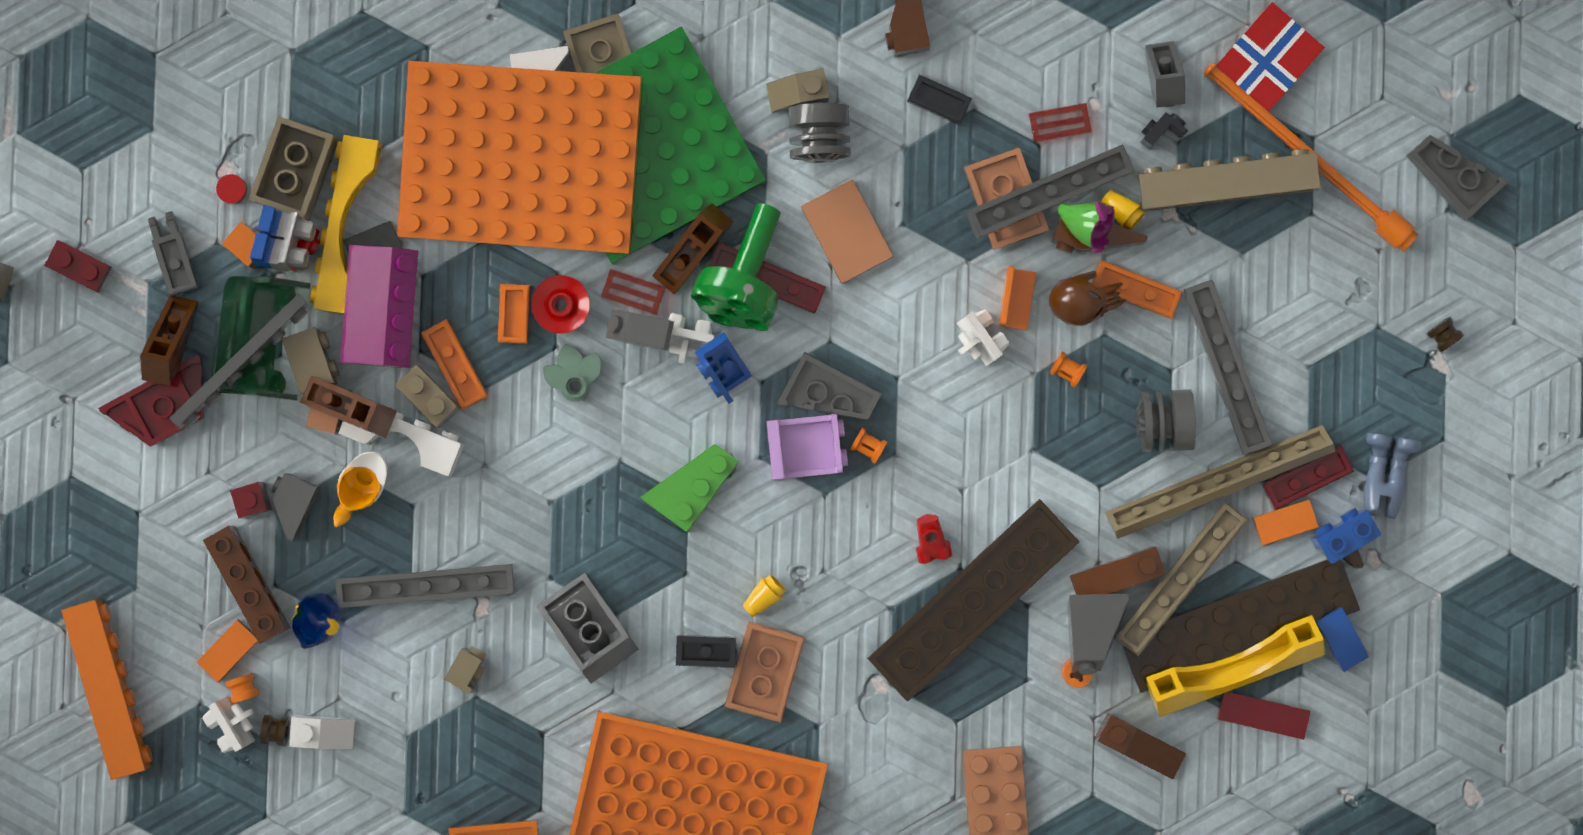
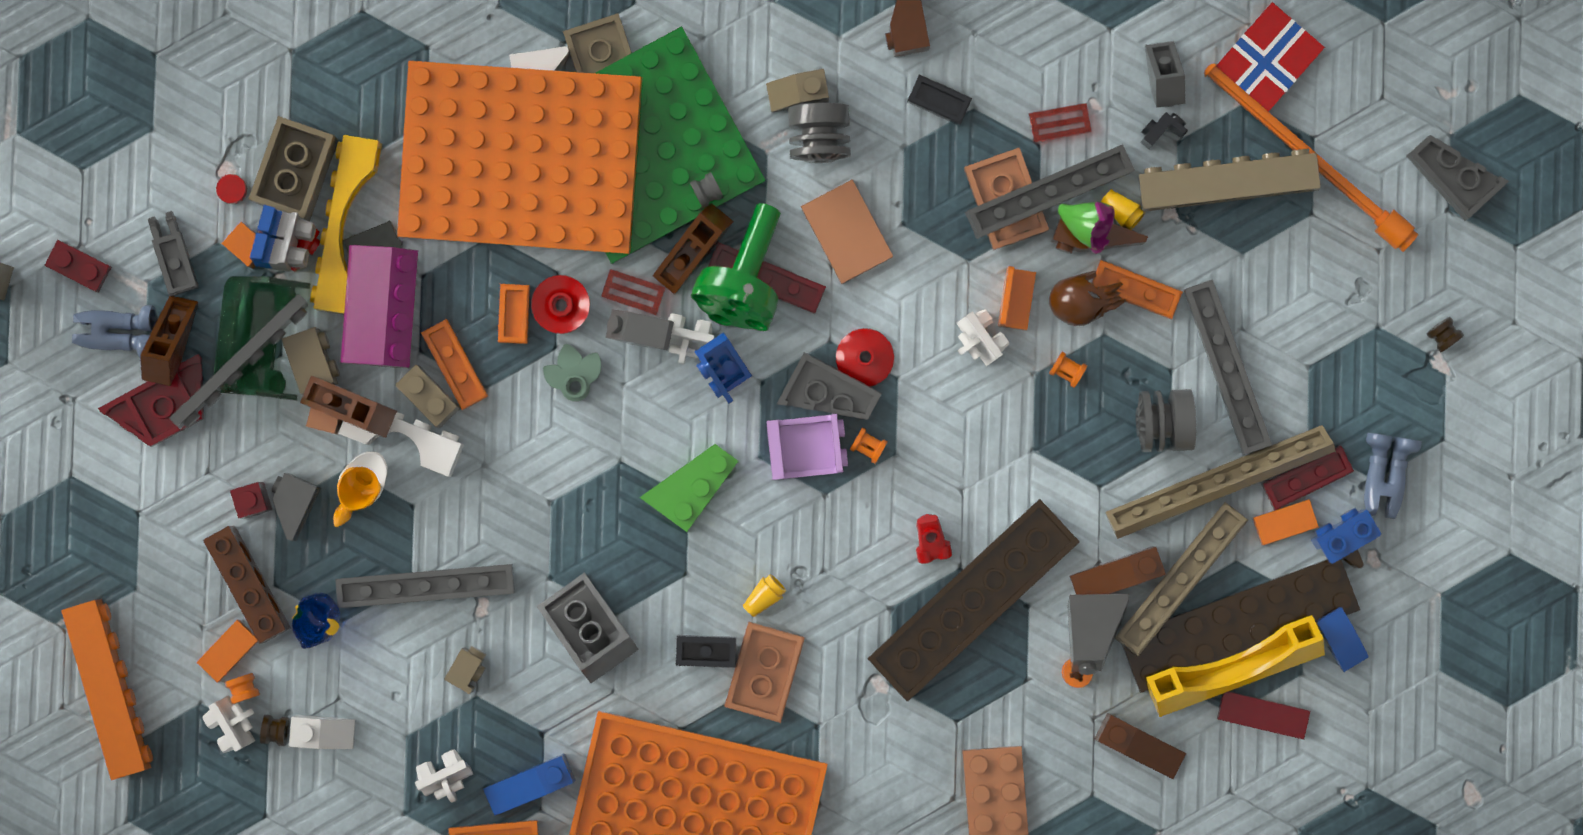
none -> sand blue piece [72,305,157,358]
none -> white hips [415,749,473,803]
none -> blue slope [483,753,576,816]
none -> dark grey wheel [690,172,724,208]
none -> red dish [836,328,894,386]

